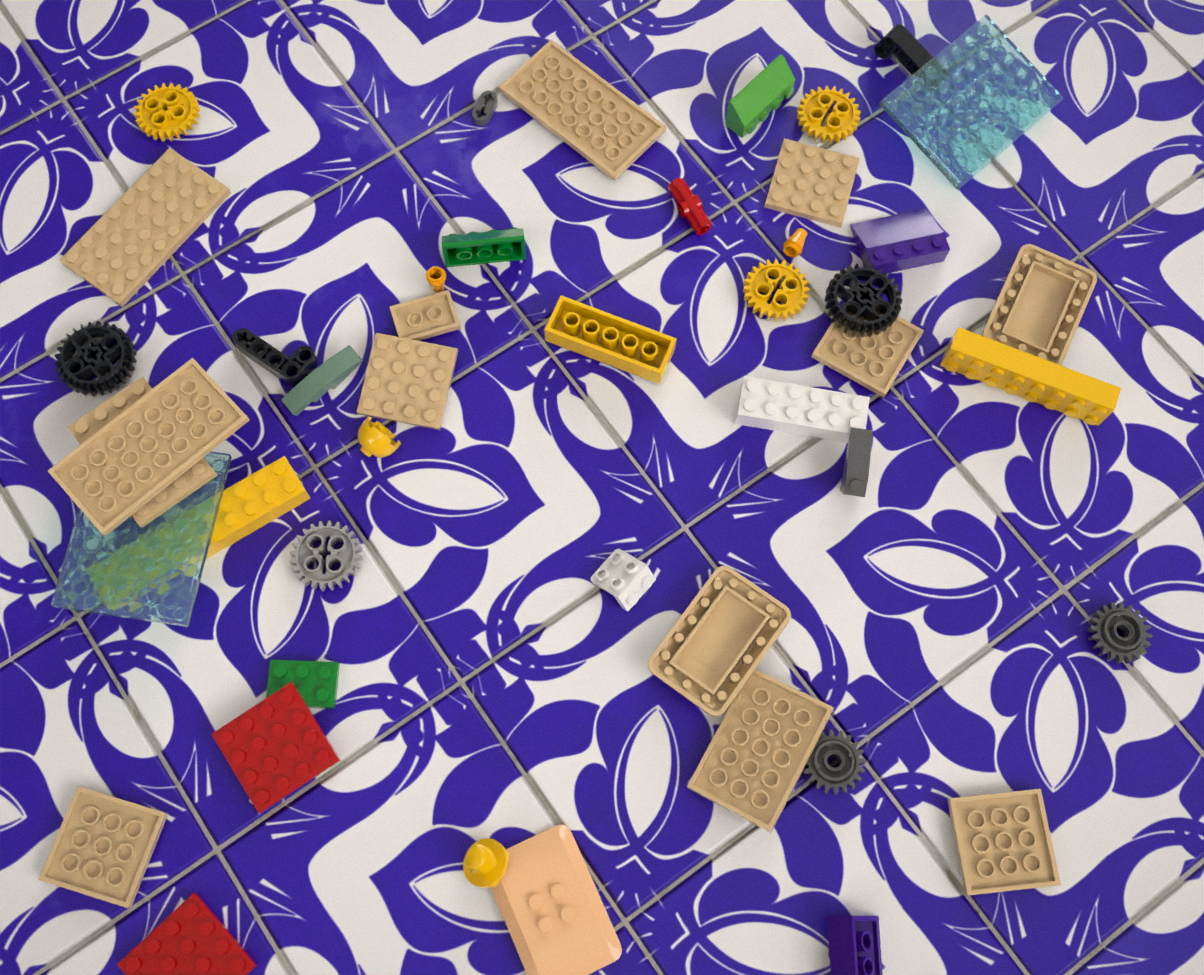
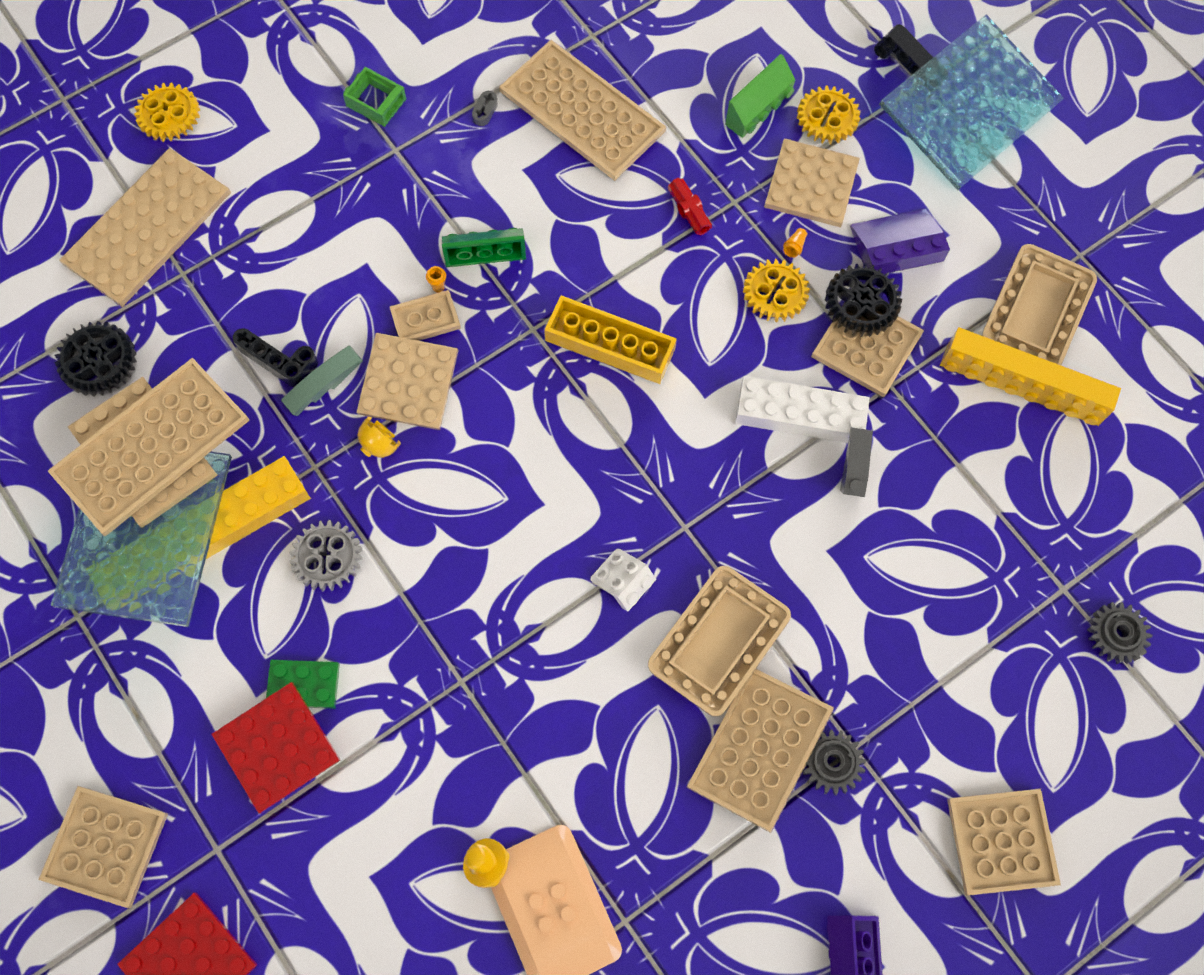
none -> bright green window [343,67,406,127]

